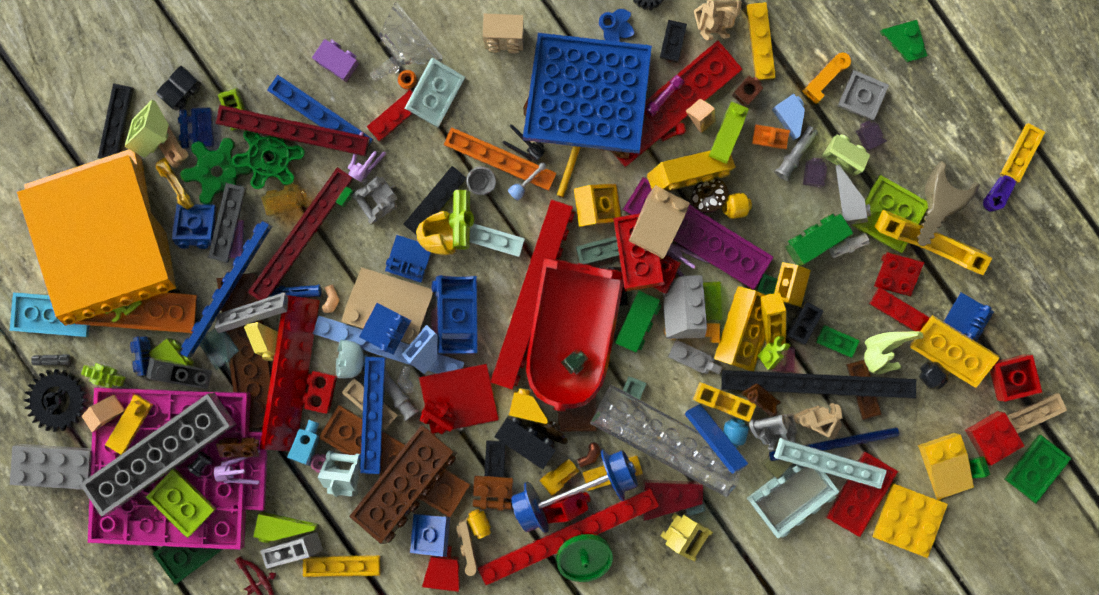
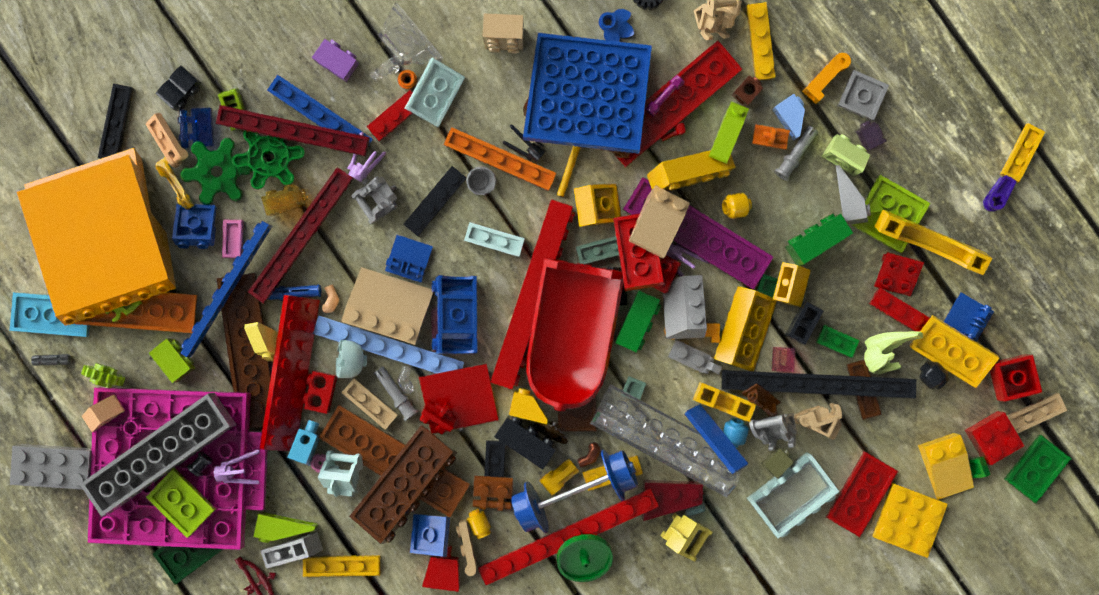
black gear [23,369,88,432] -> none
yellow hinge [105,394,153,455] -> none
yellowish green slope [124,100,169,158] -> none
blue hinge [130,336,151,376] -> none
dark grey slope [146,357,212,389] -> none
clear light blue piece [200,328,239,370] -> none
dark grey plate [208,183,246,262] -> none
light grey plate [215,292,288,333] -> none
reddish brown hinge [216,437,260,458] -> none
green tile [336,187,354,208] -> none
blue hinge [359,303,412,355] -> none
blue plate [360,357,386,474] -> none
light blue slope [401,325,437,374] -> none
yellow hair [416,211,456,255] -> none
lime piece [448,190,474,250] -> none
hinge [508,163,547,200] -> none
red torso [542,492,591,524] -> none
clear green plate [561,349,588,375] -> none
black plate [659,20,687,62] -> none
light nougat slope [686,99,716,133] -> none
dark brown dish [691,178,729,213] -> none
clear neon green plate [703,281,722,320] -> none
lime plate [757,336,790,370] -> none
yellow slope [761,293,786,345] -> none
clear blue piece [769,427,899,461] -> none
light aqua plate [774,438,887,489] -> none
clear purple window [803,158,827,188] -> none
white pin [829,233,870,258] -> none
green wing [880,20,927,63] -> none
dark tan animal [917,161,981,247] -> none

